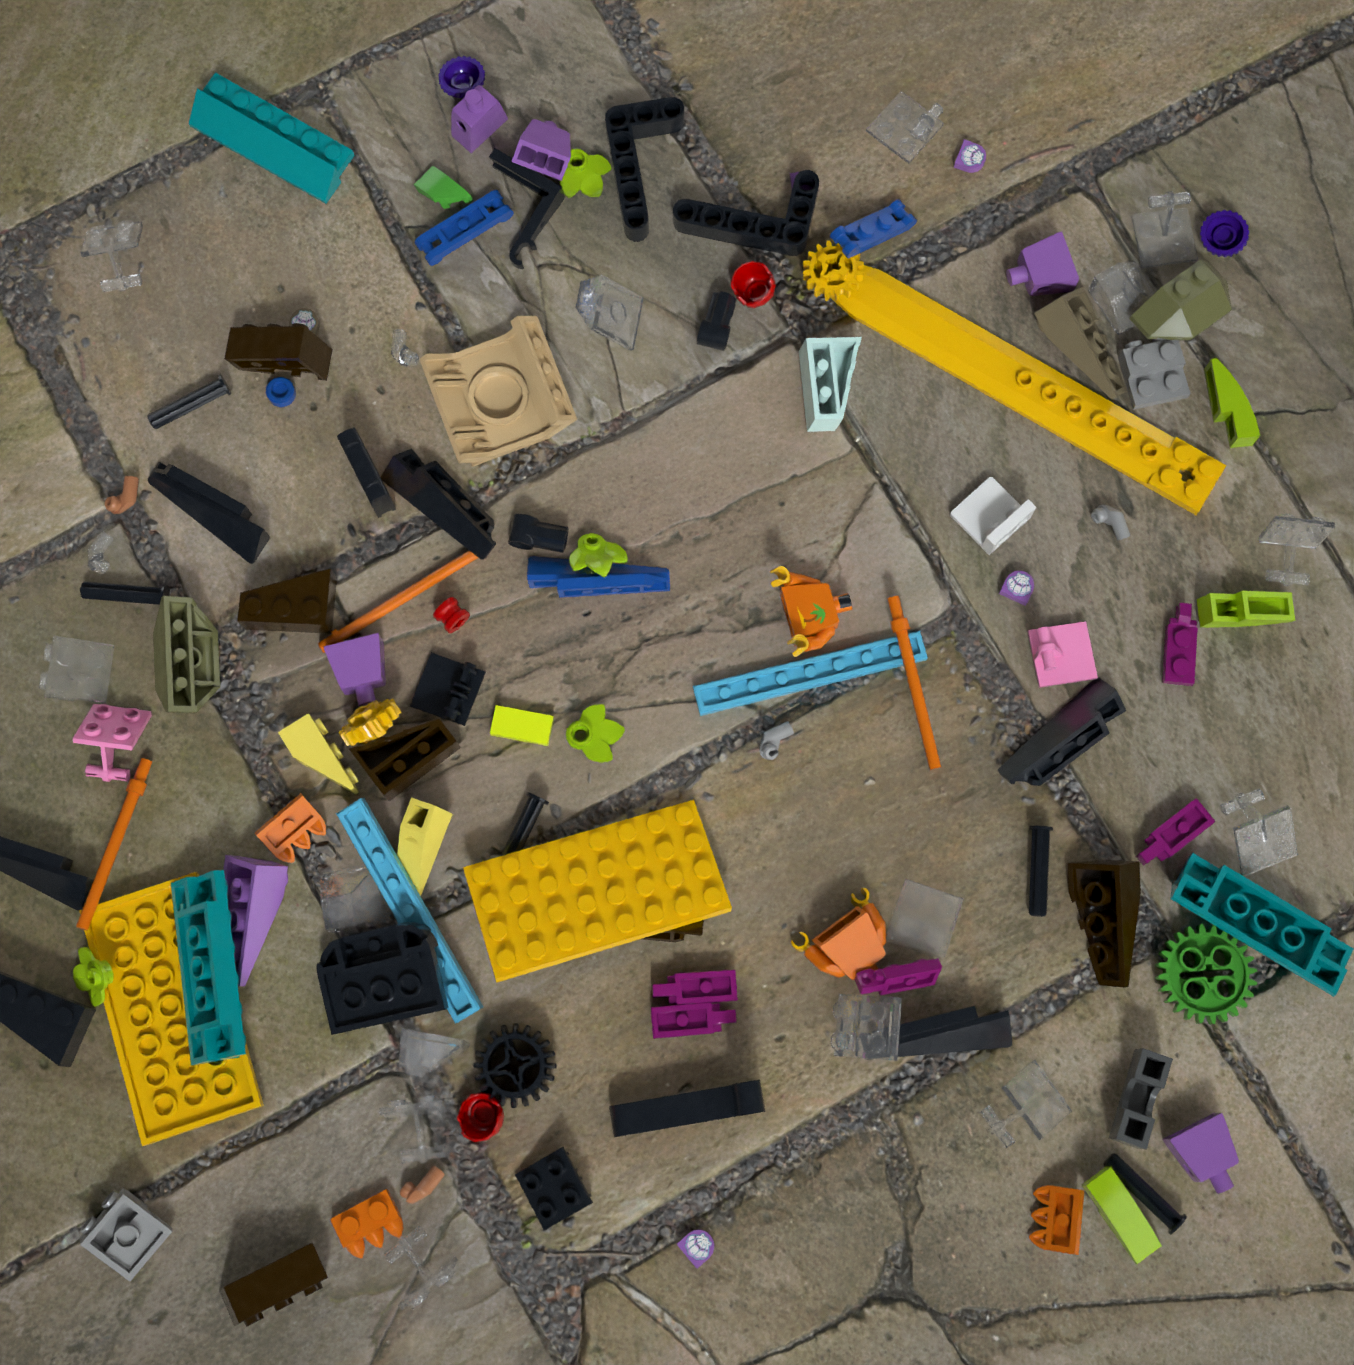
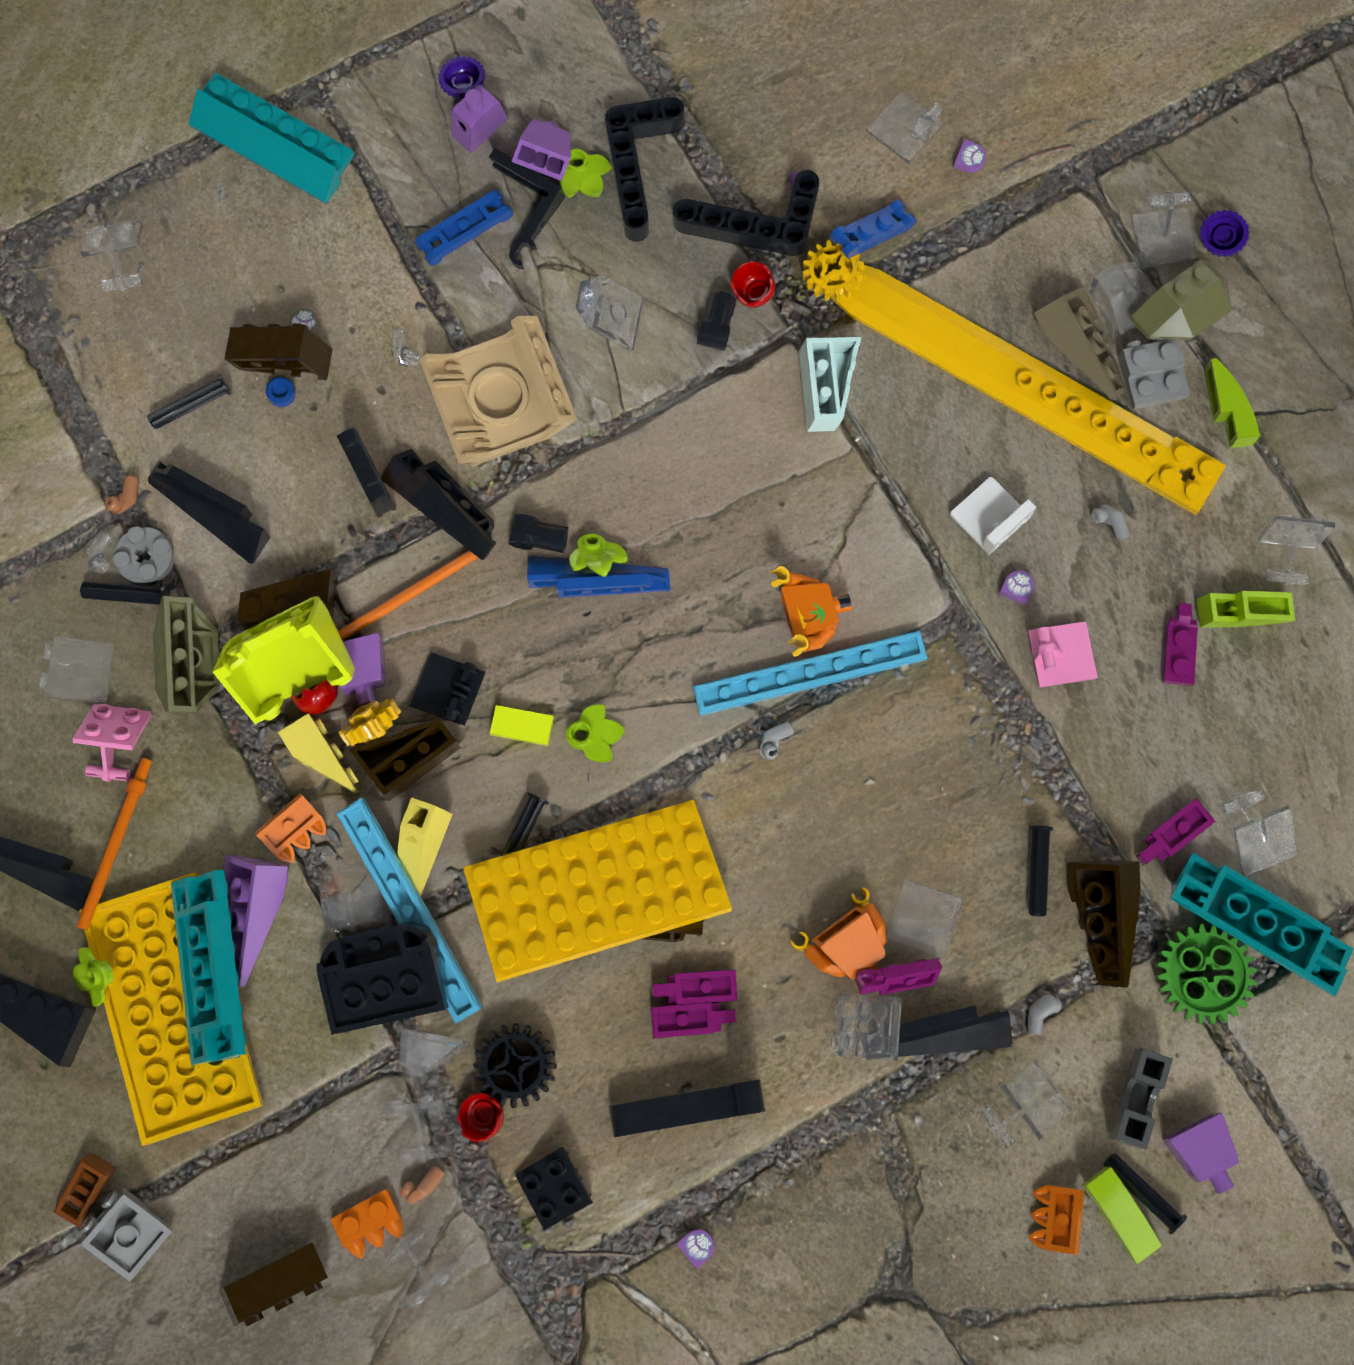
bright green slope [414,166,473,209] -> none
red wheel [433,597,470,634] -> none
orange bar [887,596,941,770] -> none
black wedge [998,677,1126,786] -> none
medium lavender torso [1006,232,1079,296] -> none
none -> dark orange slope [53,1153,116,1228]
none -> light grey plate [113,526,175,586]
none -> neon yellow windscreen [212,596,355,724]
none -> red hair [291,678,338,716]
none -> light grey arm [1027,994,1062,1035]

